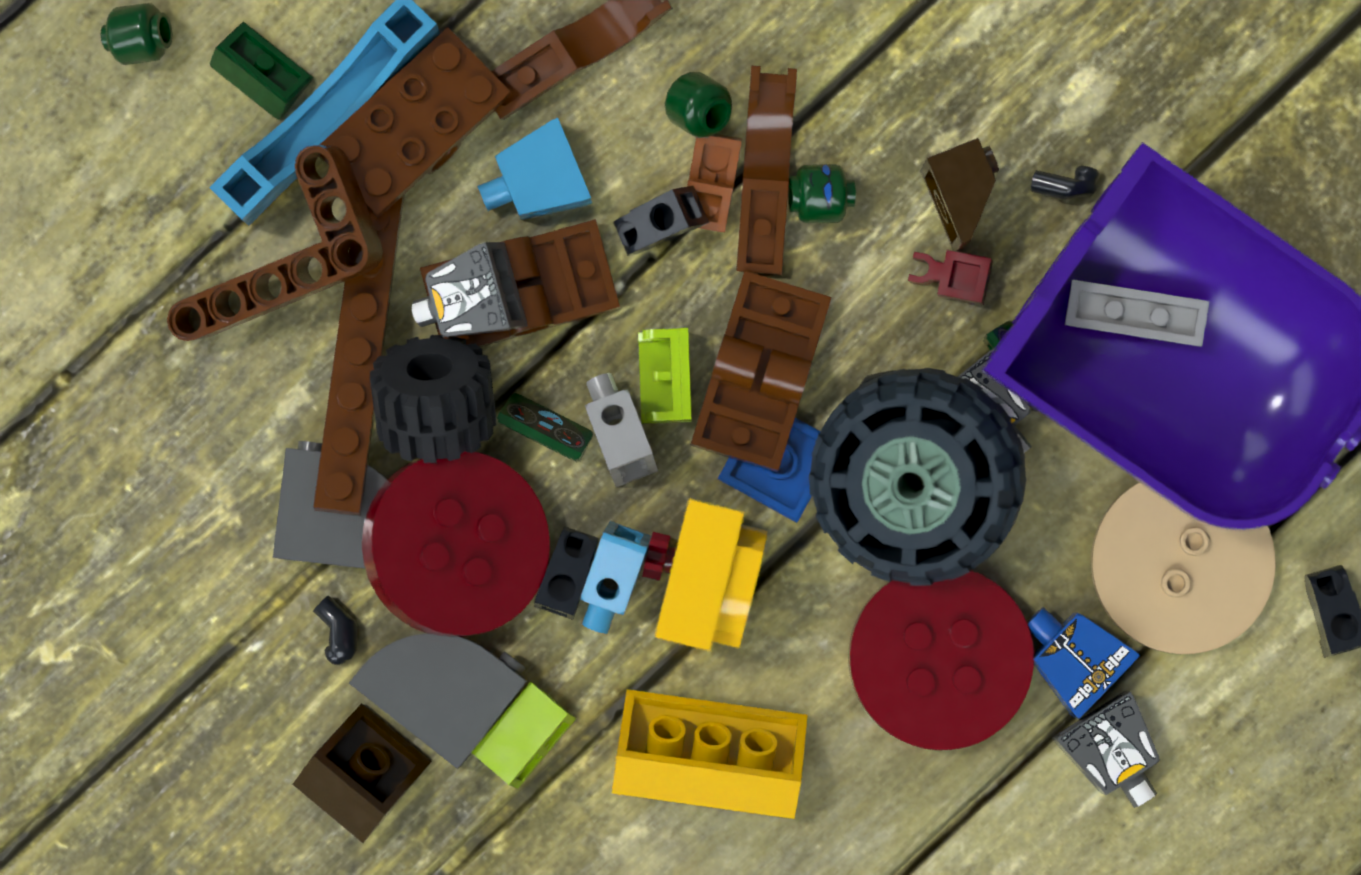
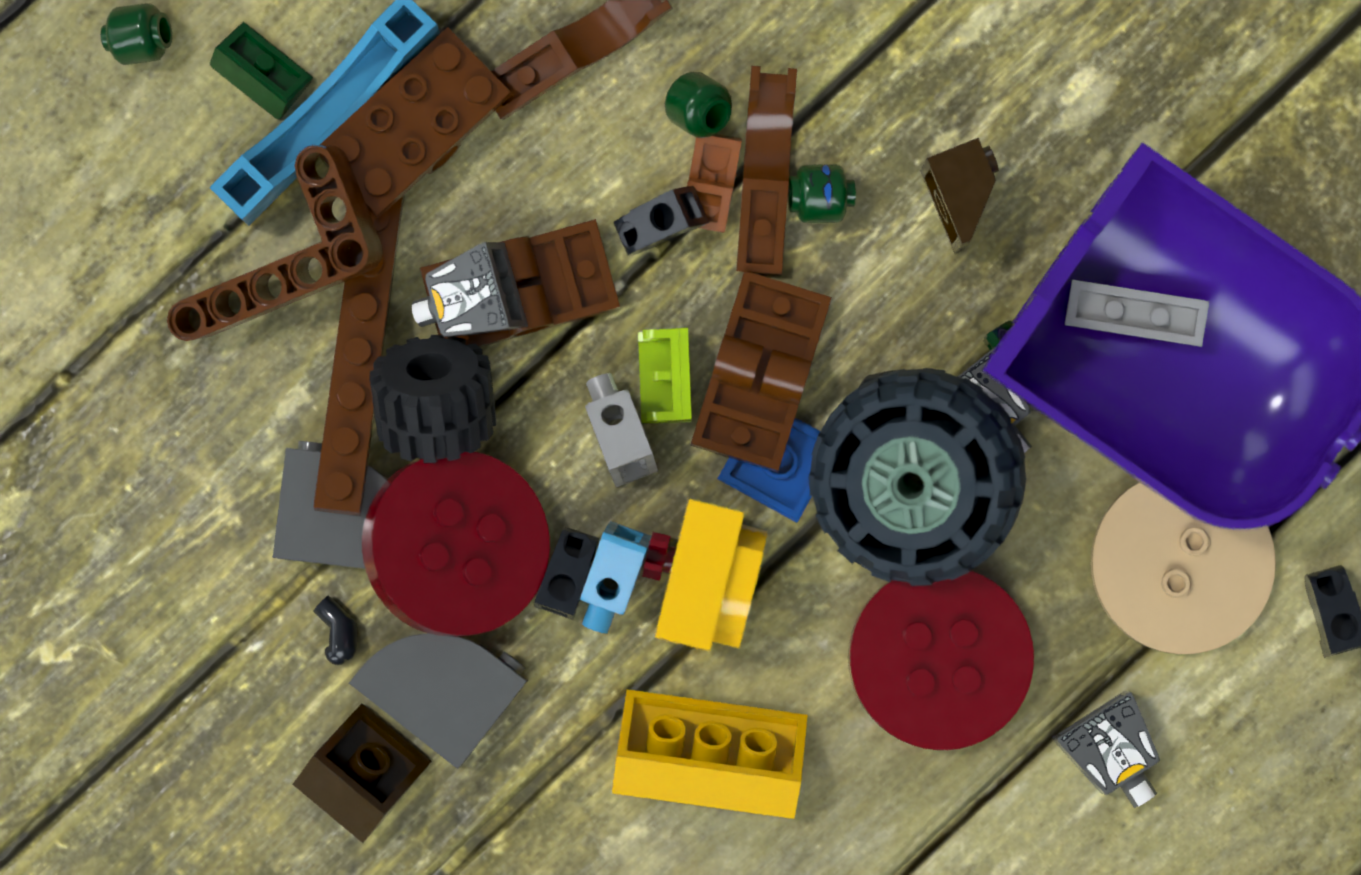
lime hinge [471,682,577,789] -> none
dark azure torso [477,118,592,220] -> none
slope [497,393,593,463] -> none
dark red plate [908,250,993,305] -> none
blue torso [1027,607,1140,719] -> none
black arm [1031,165,1099,200] -> none

